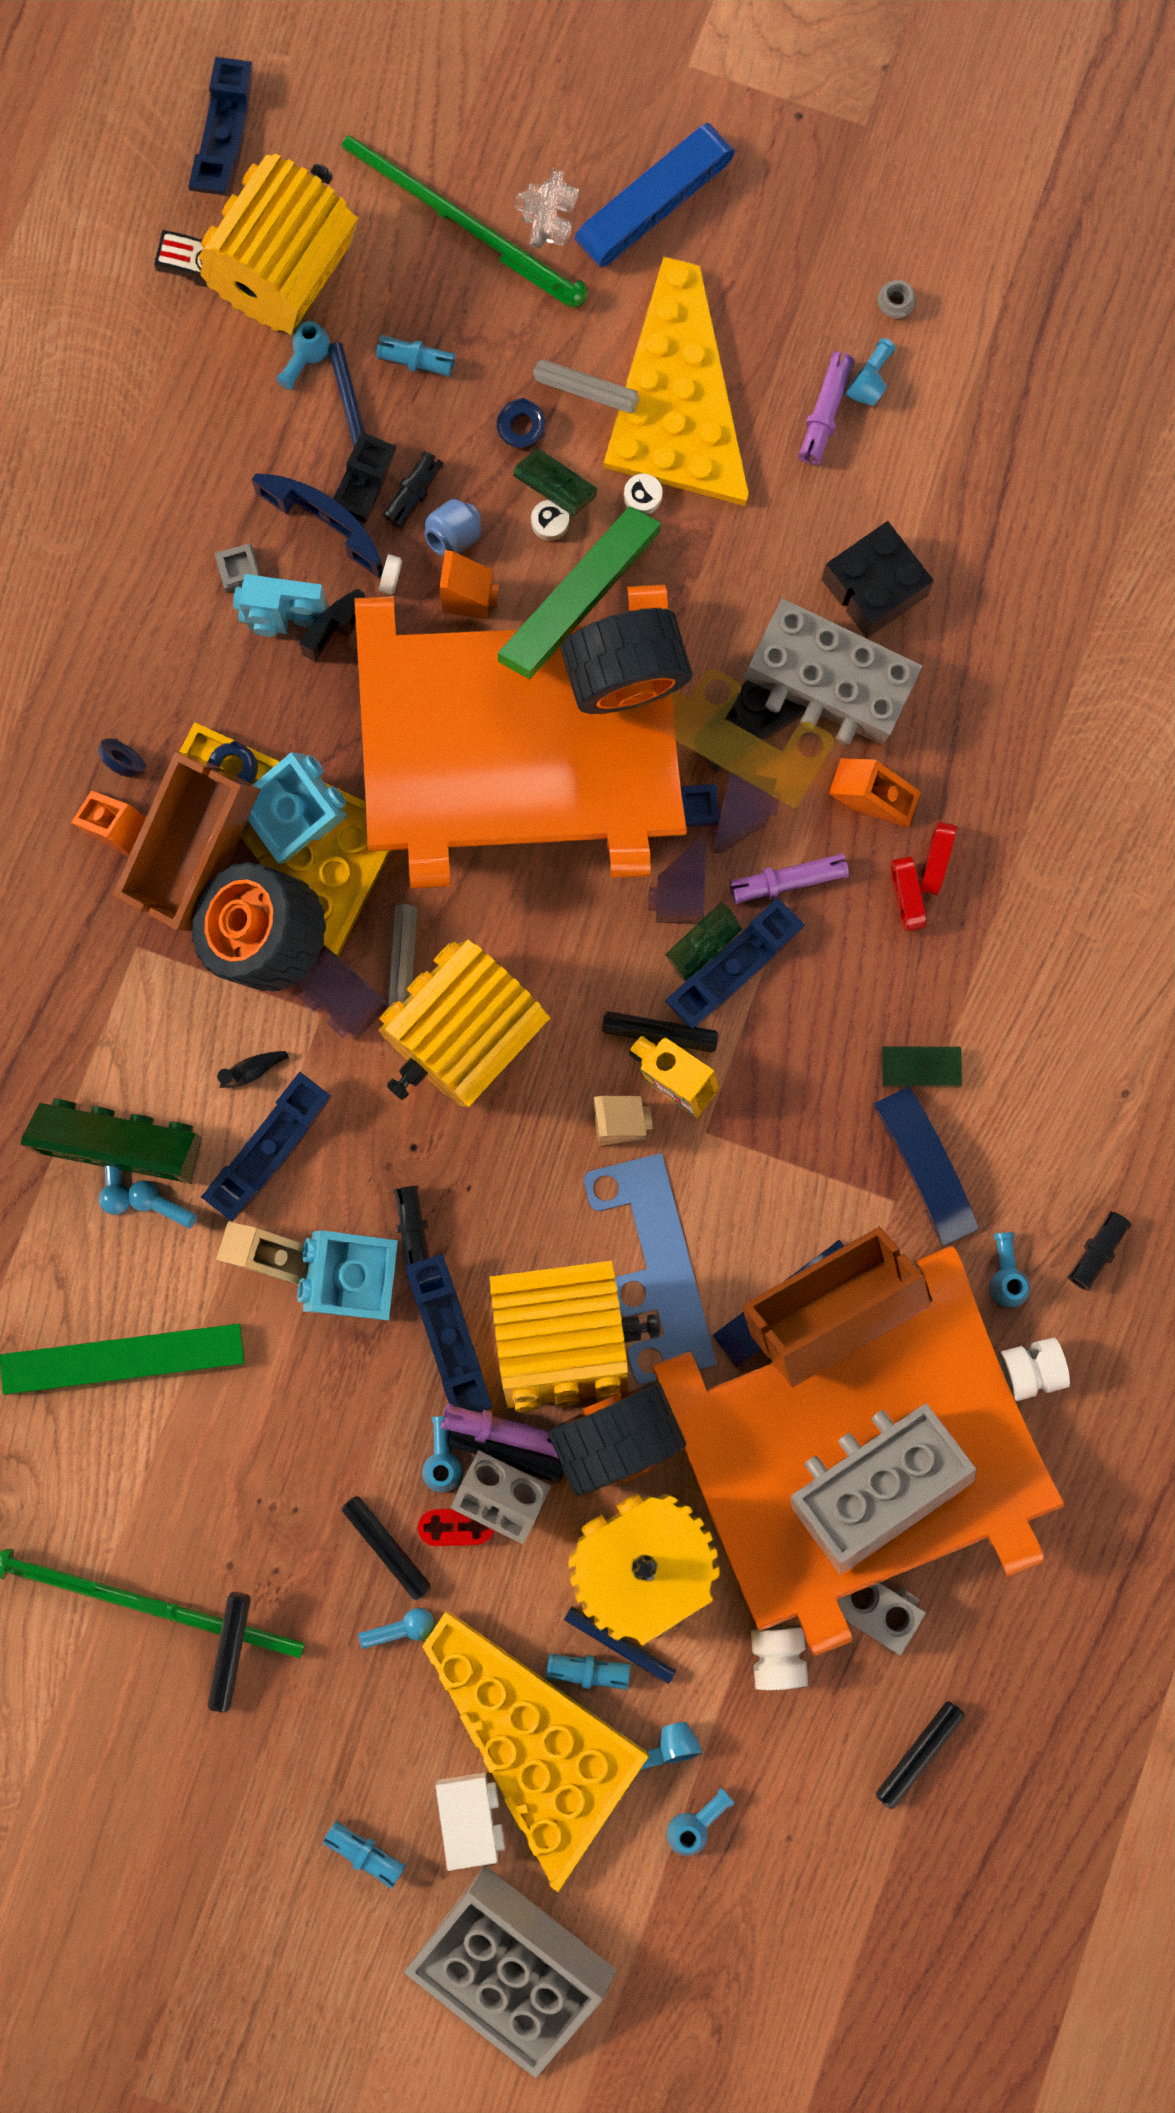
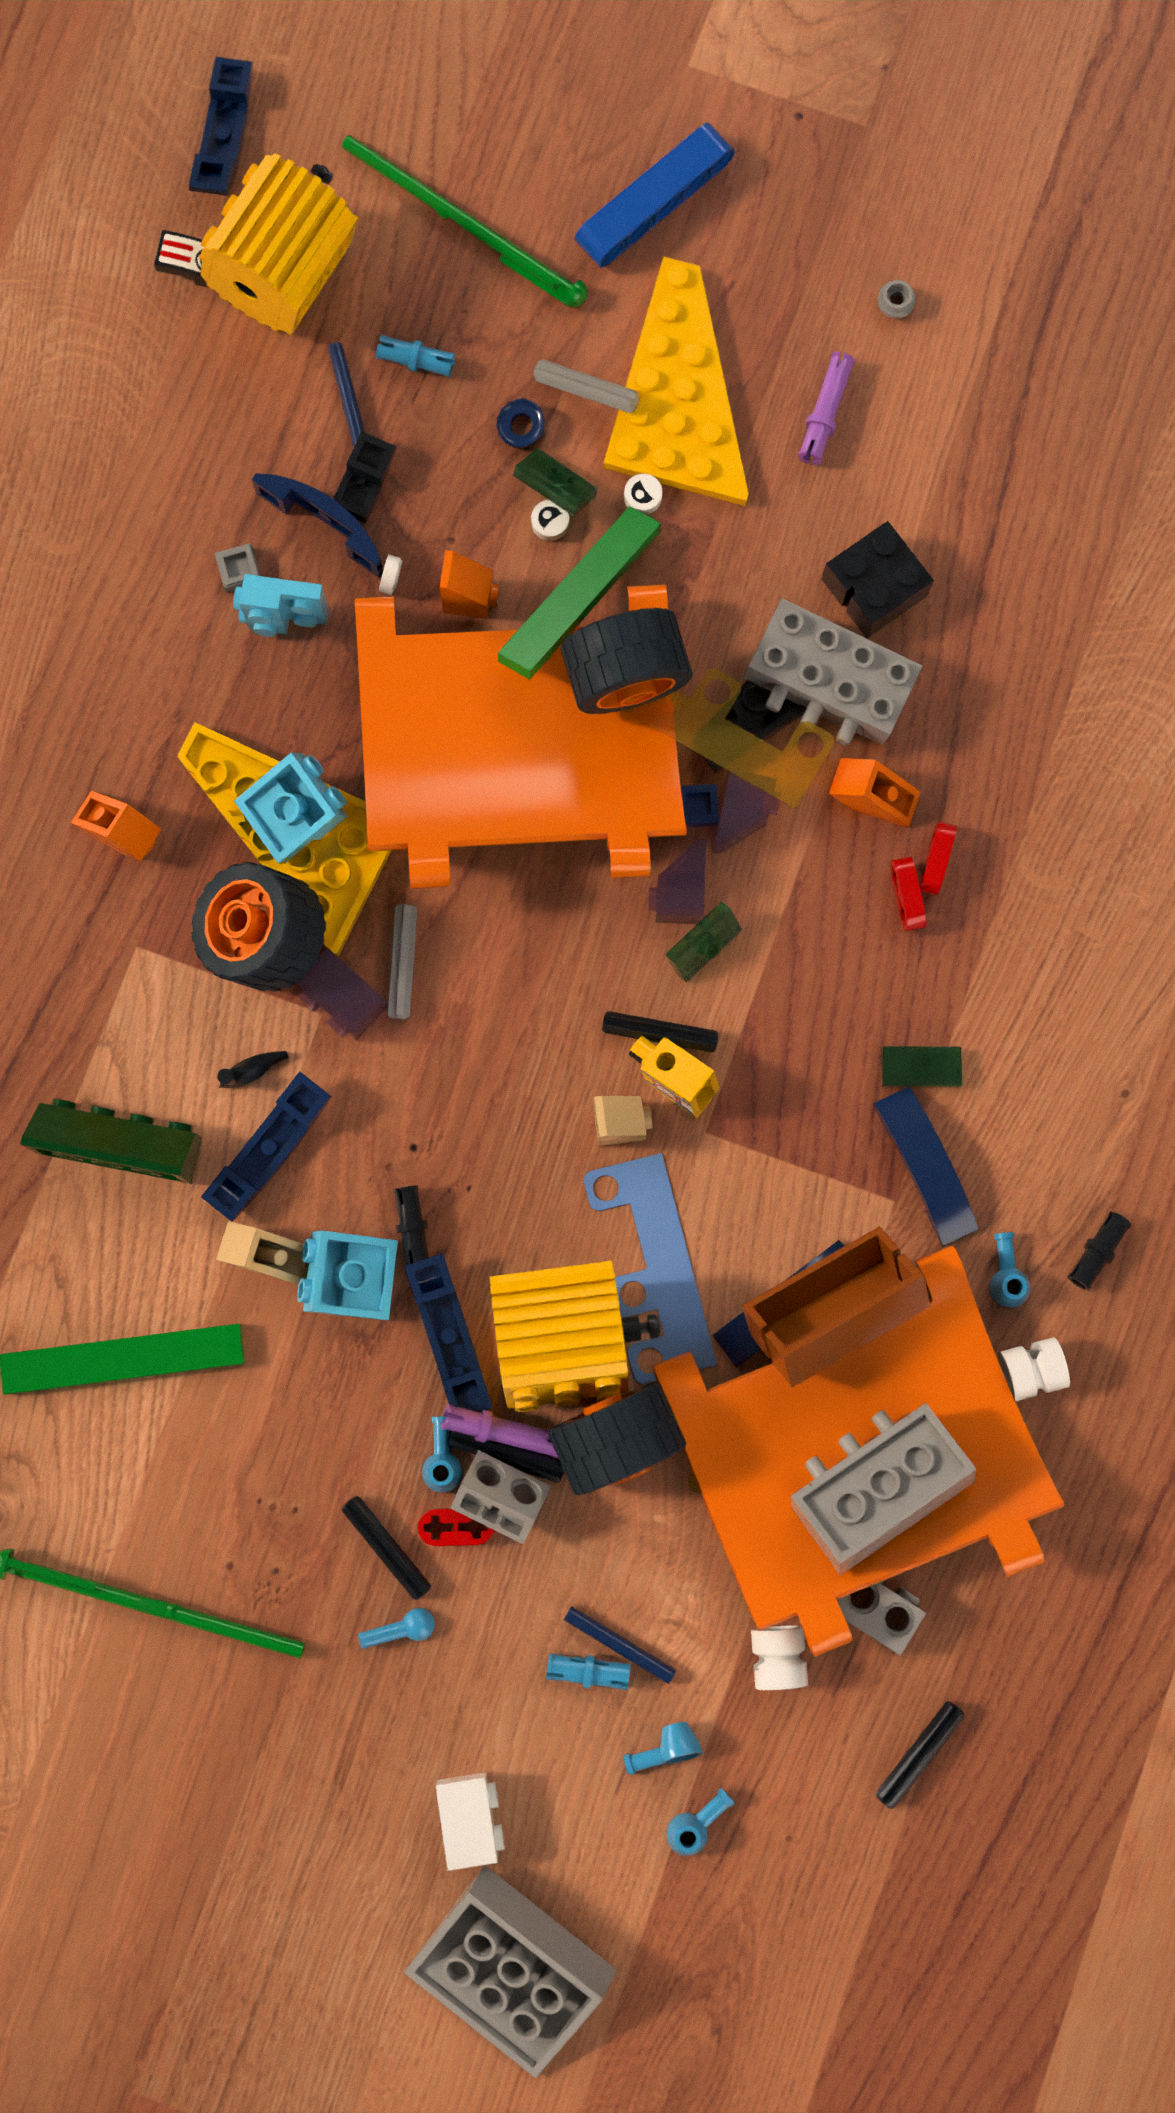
dark blue piece [98,738,147,778] -> none
dark azure bar [99,1166,130,1215] -> none
dark orange piece [112,751,261,931] -> none
dark azure bar [128,1180,197,1229] -> none
black axle [207,1592,251,1713] -> none
dark blue piece [208,740,258,784] -> none
dark azure bar [276,321,330,390] -> none
black slope [299,589,365,662] -> none
dark azure pin [322,1820,406,1890] -> none
yellow piece [378,940,551,1107] -> none
black pin [382,451,444,529] -> none
yellow wing [422,1610,649,1892] -> none
medium blue head [424,499,481,555] -> none
clear hips [514,168,579,249] -> none
yellow piece [569,1493,719,1646] -> none
dark blue slope [665,897,805,1030] -> none
medium lavender pin [729,853,849,905] -> none
dark azure bar [845,338,896,406] -> none

